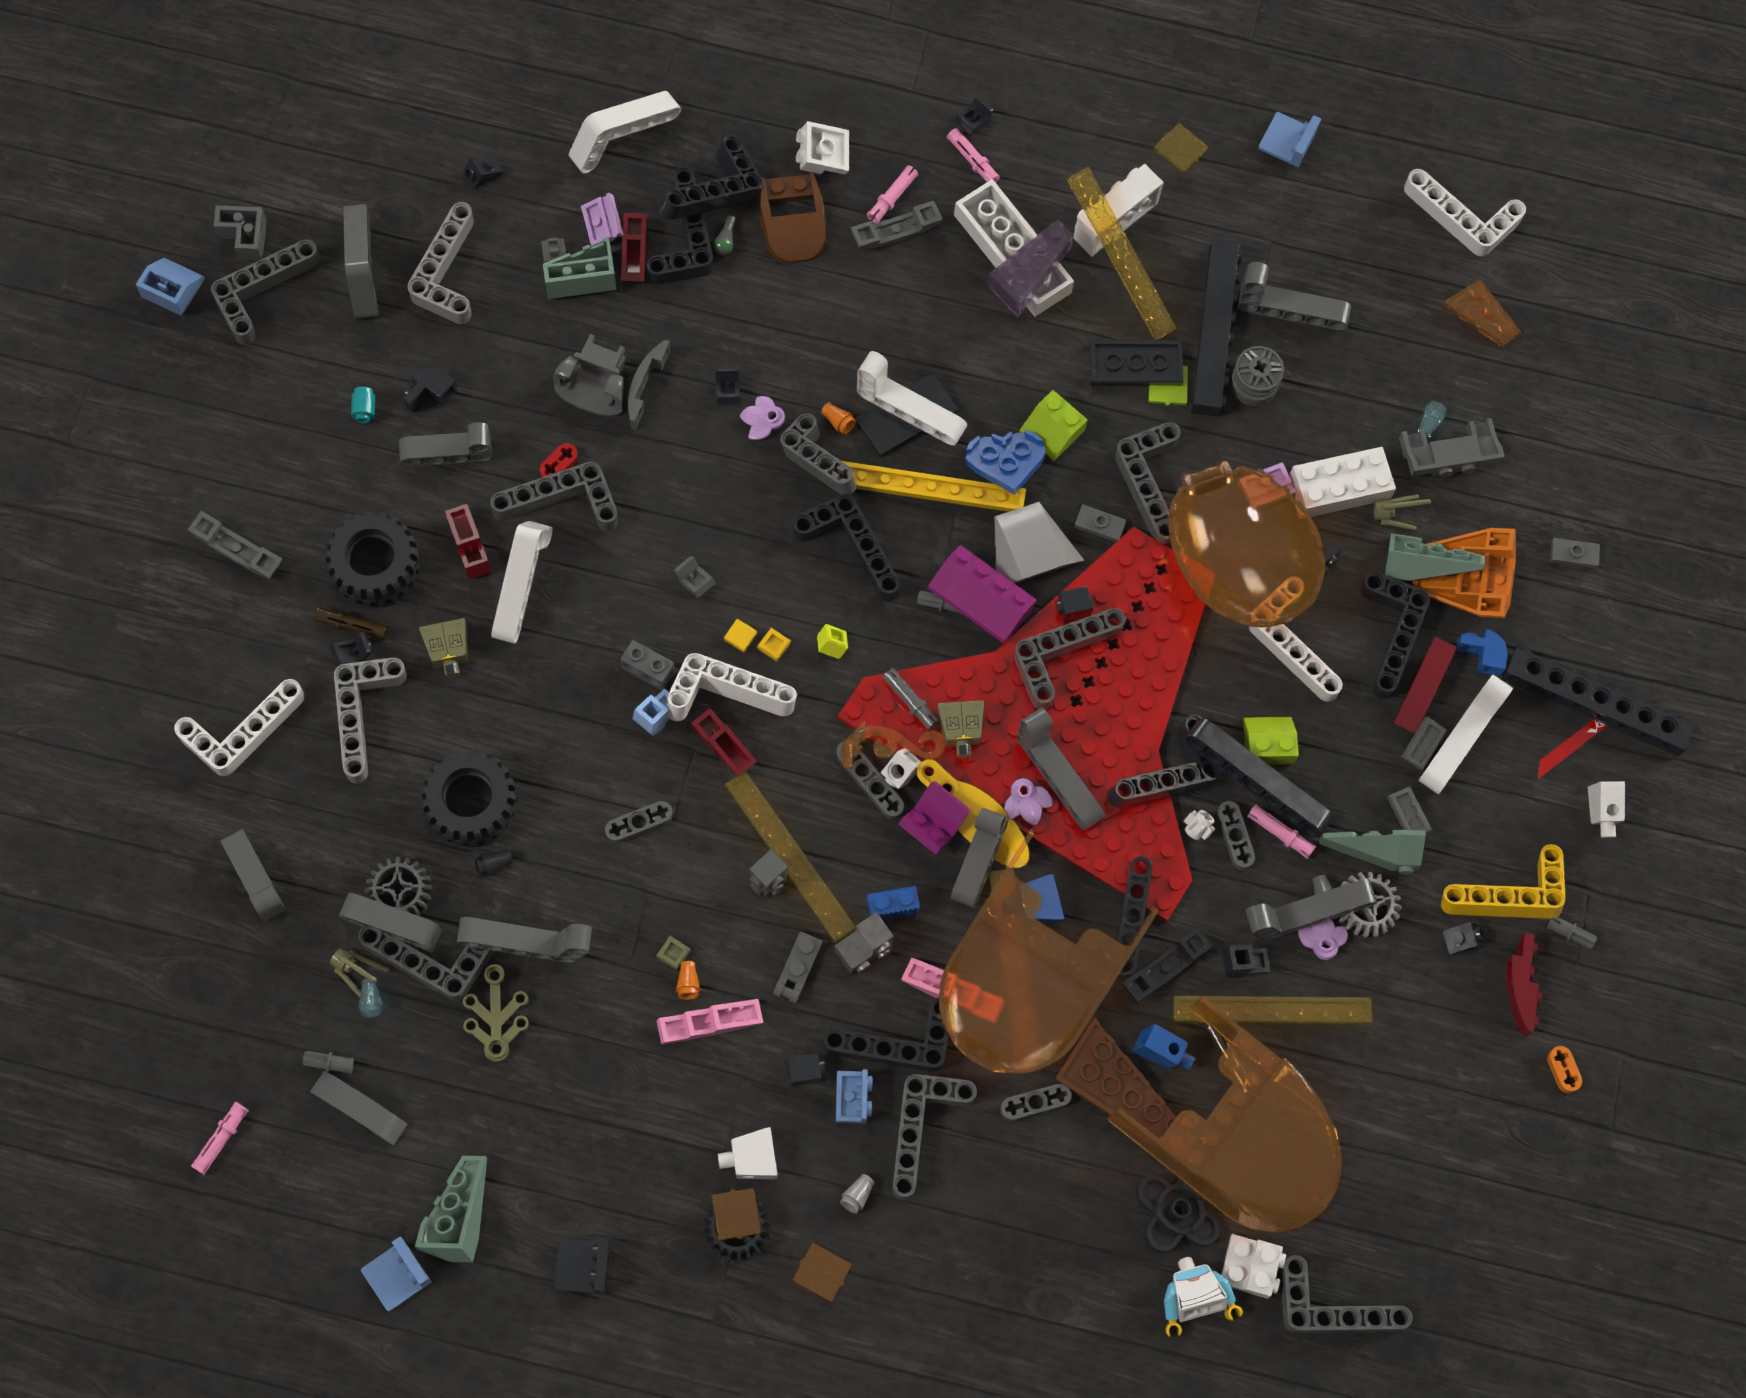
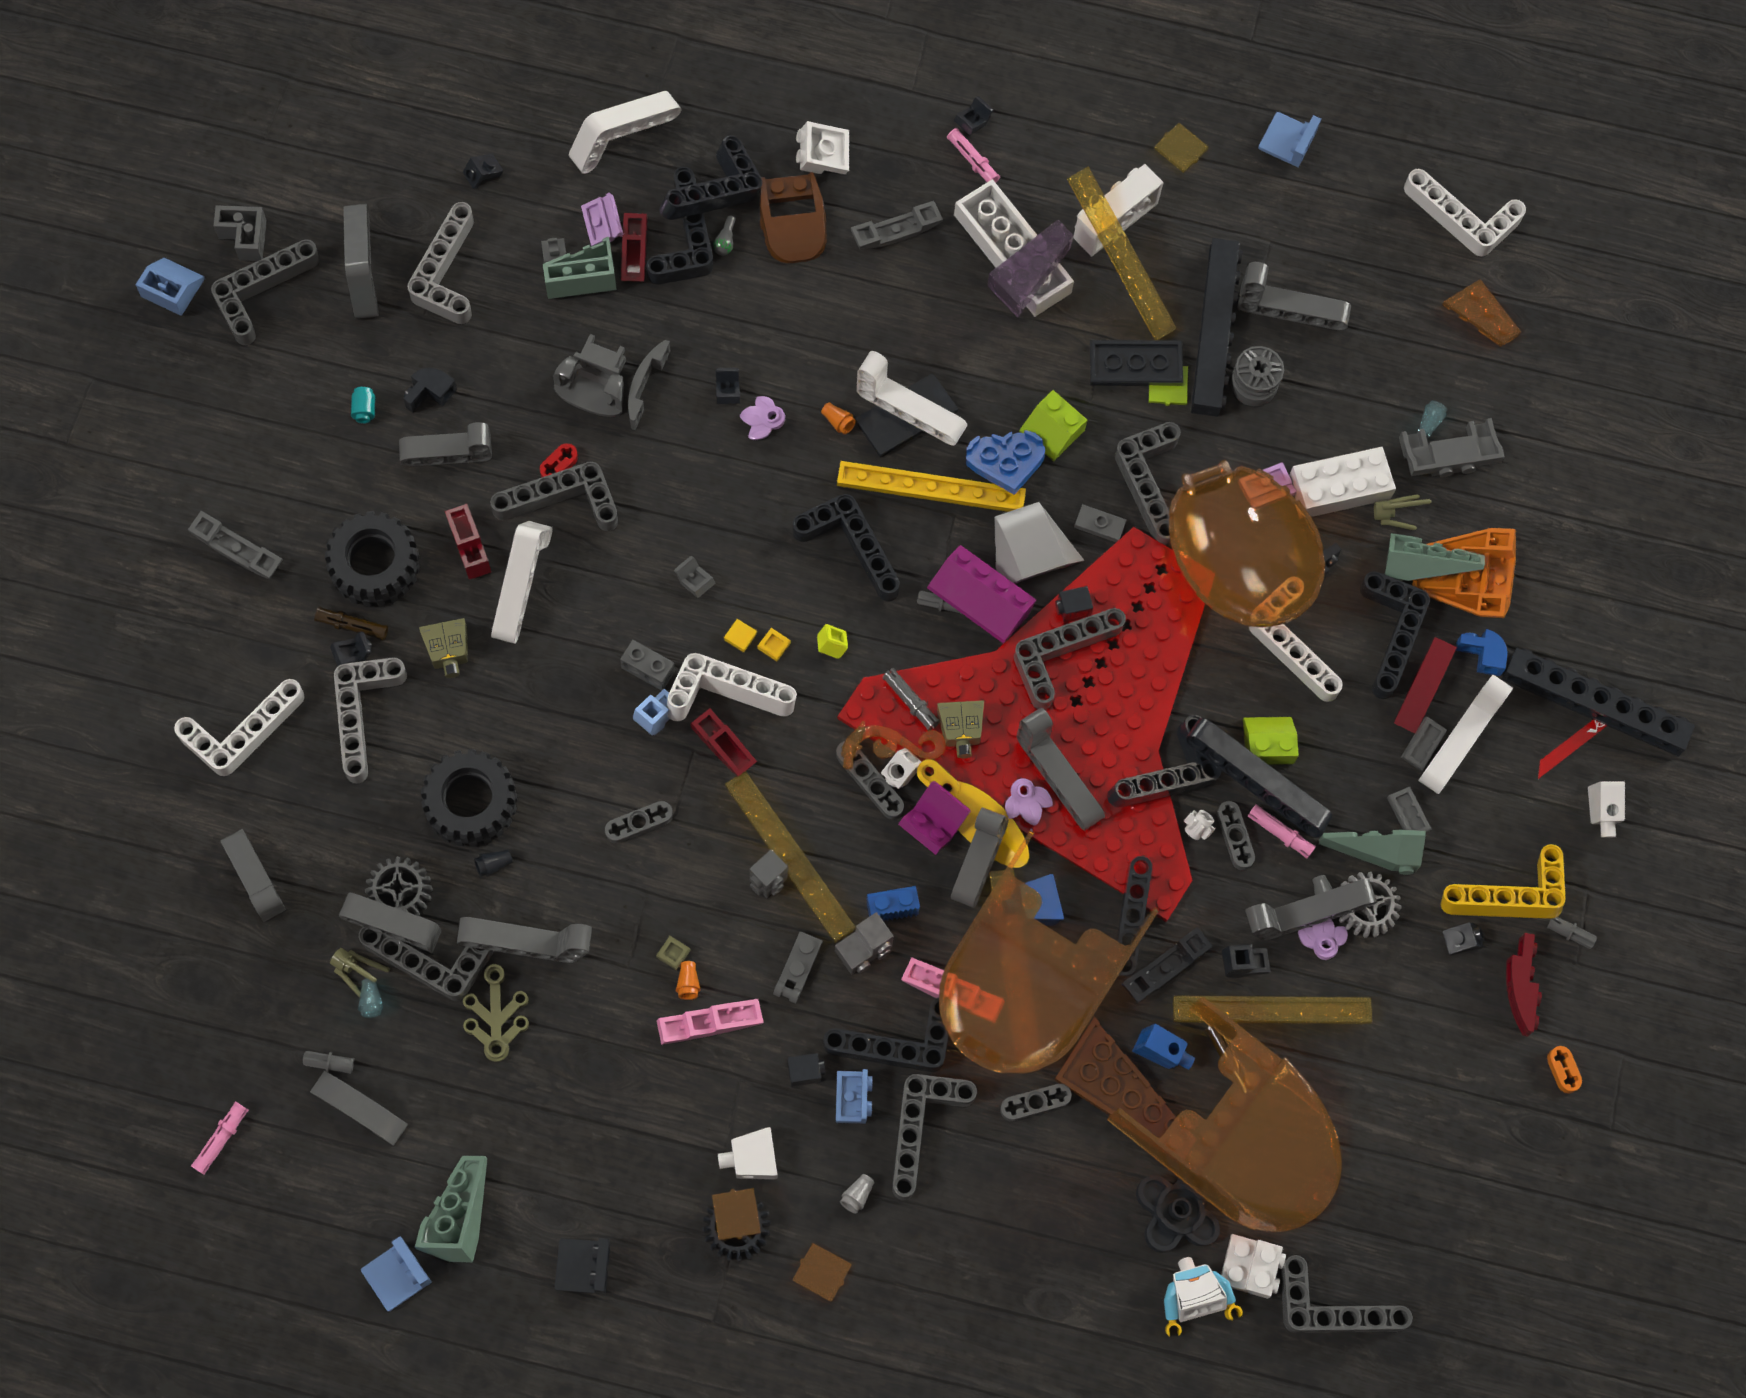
dark grey beam [780,413,857,495] -> none
bright pink pin [867,166,918,224] -> none
dark grey plate [1550,538,1600,569] -> none

